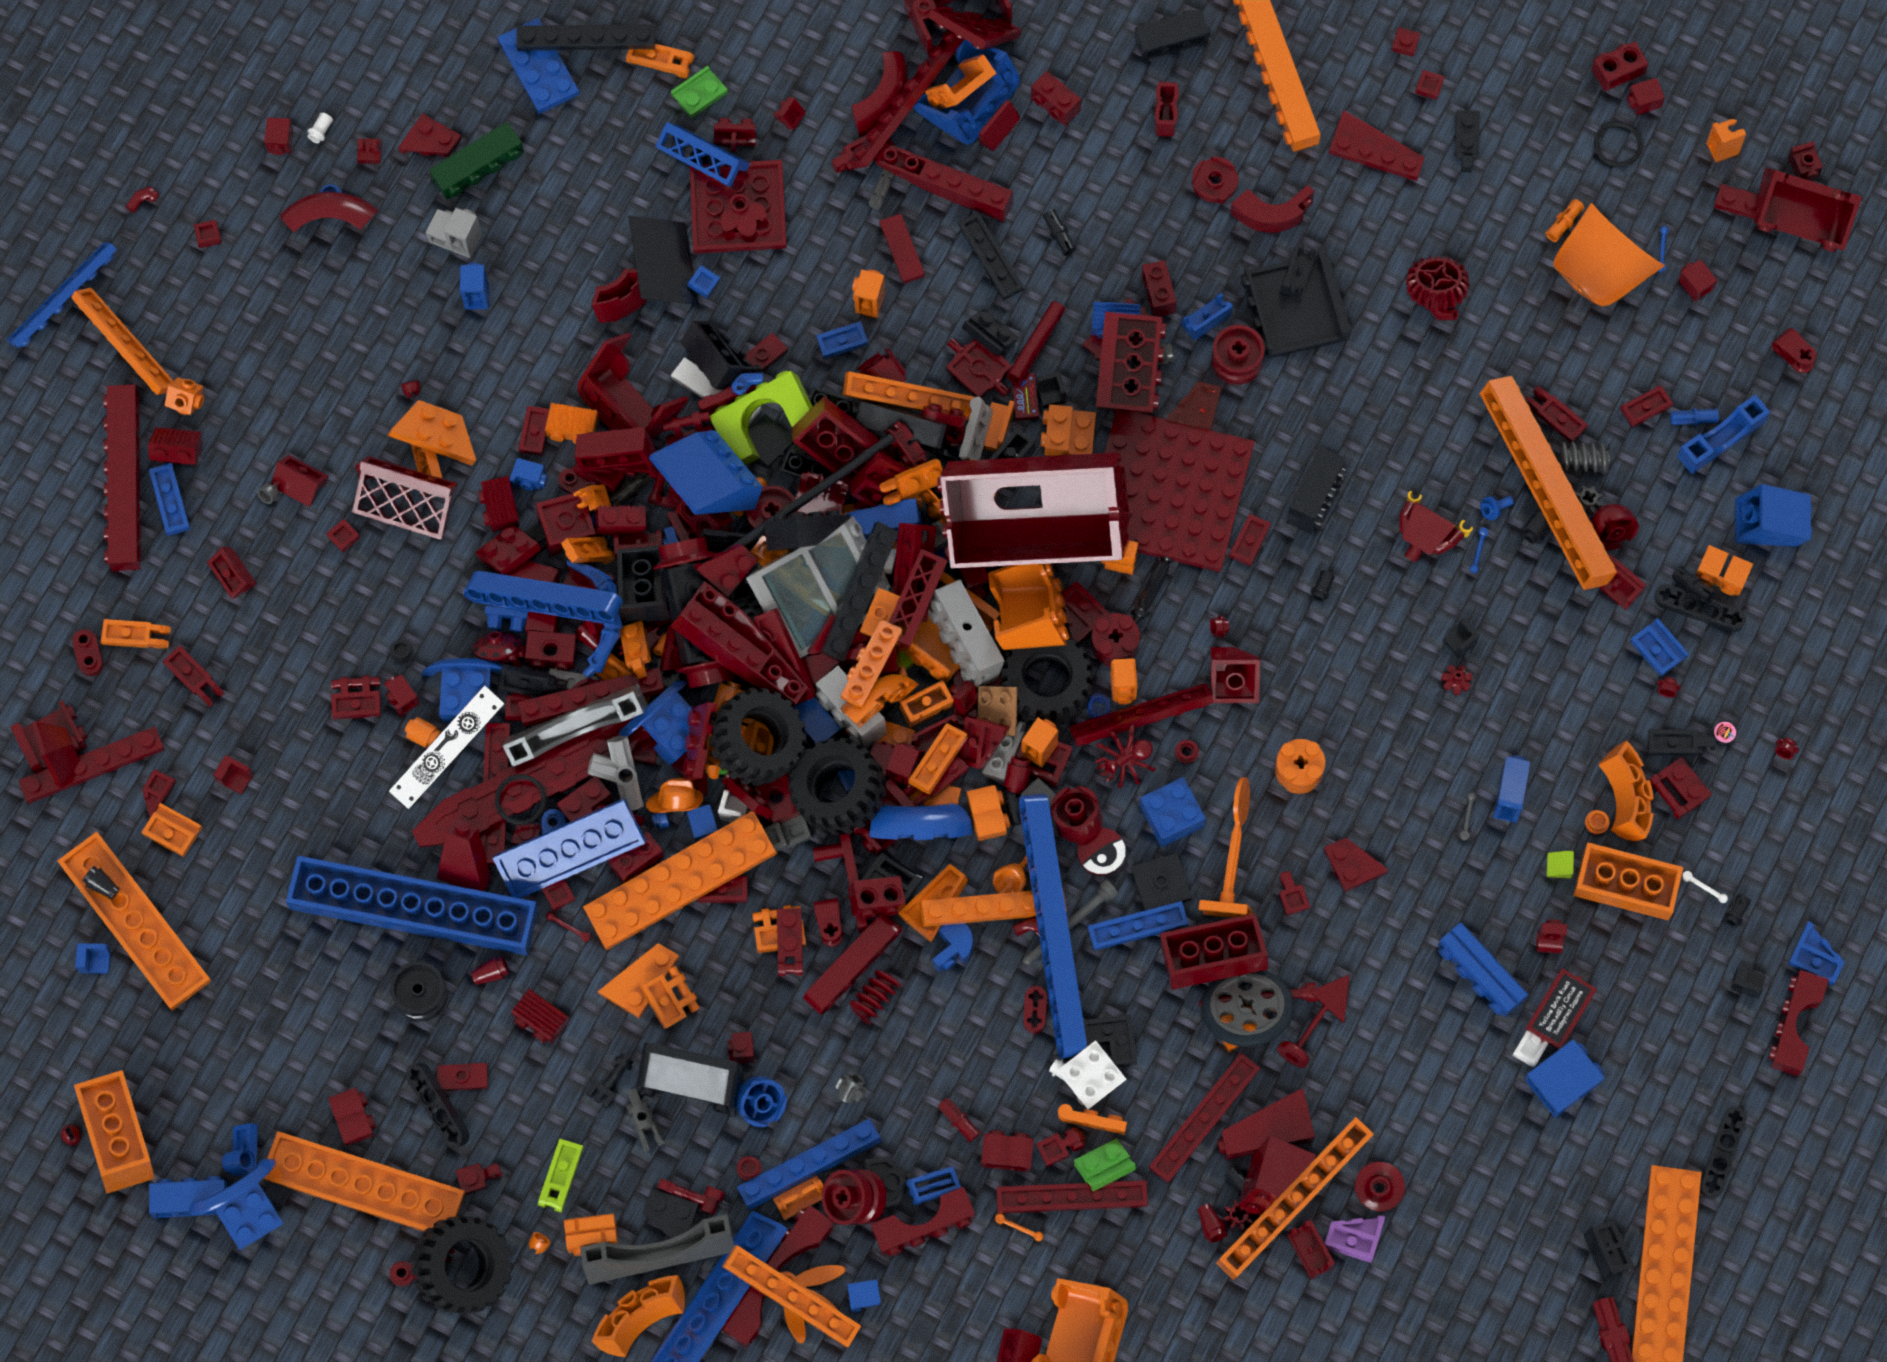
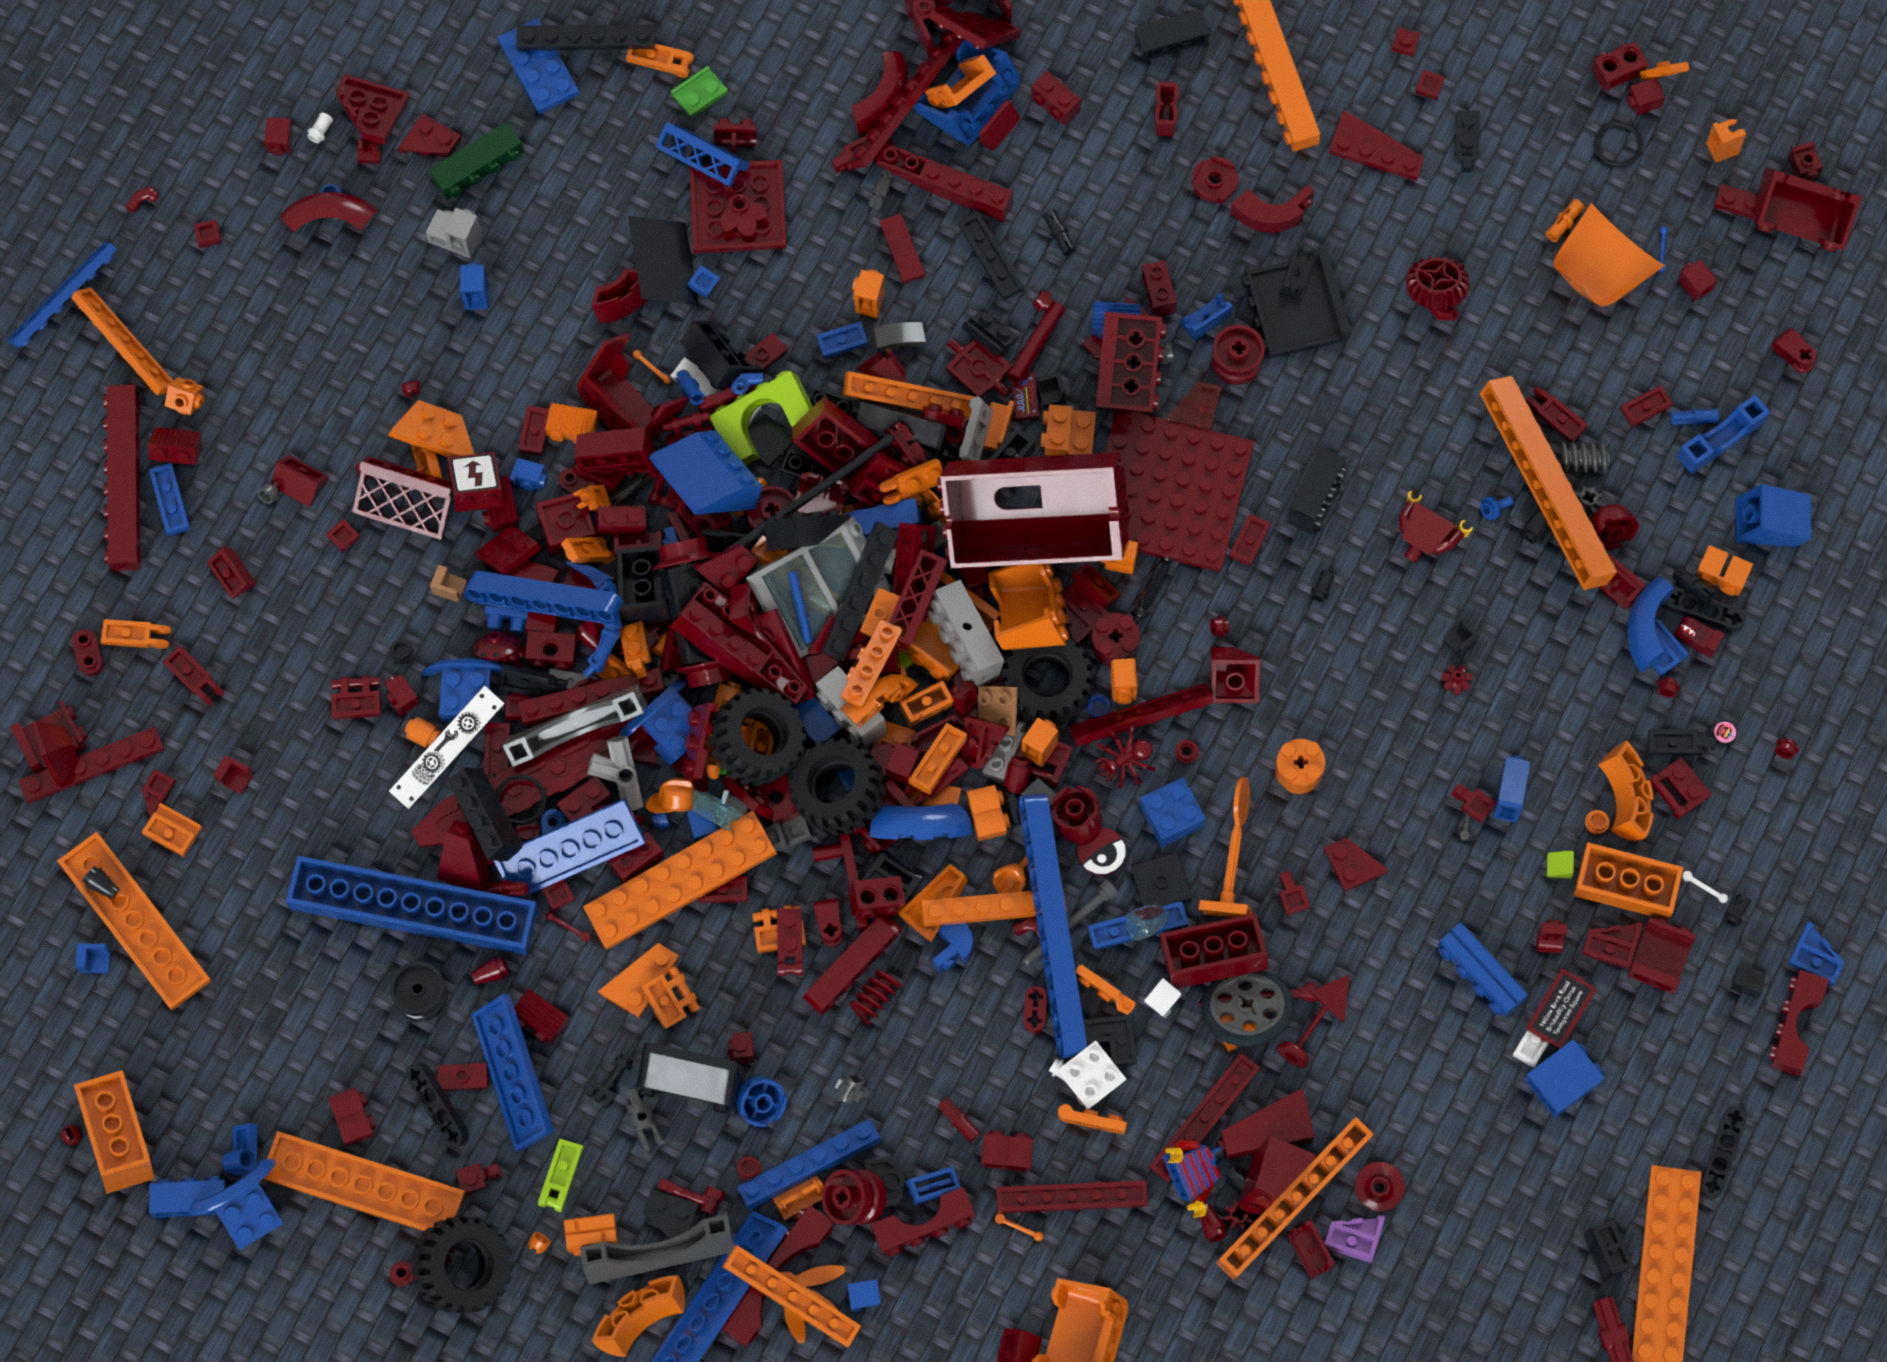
dark red tile [773,97,806,130] -> none
dark red plate [1036,1127,1086,1167] -> none
bright green plate [1074,1138,1136,1192] -> none
blue hinge [1470,527,1488,573] -> none
none -> dark red plate [336,74,410,144]
none -> medium nougat panel [430,565,467,602]
none -> panel [447,452,503,512]
none -> black brick [448,767,523,862]
none -> blue plate [471,994,554,1151]
none -> dark red axle [483,879,529,897]
none -> orange hinge [632,350,671,384]
none -> blue pin [675,370,705,405]
none -> clear light blue hinge [692,790,741,831]
none -> dark red slope [729,583,757,633]
none -> blue piece [787,570,813,643]
none -> dark grey slope [872,322,926,351]
none -> dark red plate [1032,290,1053,312]
none -> dark red plate [1071,563,1121,608]
none -> orange hinge [1076,964,1136,1015]
none -> clear light blue rock [1126,905,1168,941]
none -> white panel [1144,978,1181,1018]
none -> torso [1162,1140,1225,1218]
none -> dark red plate [1451,783,1496,824]
none -> dark red wing [1582,922,1643,969]
none -> blue brick [1627,576,1674,673]
none -> dark red panel [1627,917,1696,994]
none -> orange plate [1640,61,1689,80]
none -> dark red leg [1674,616,1725,659]

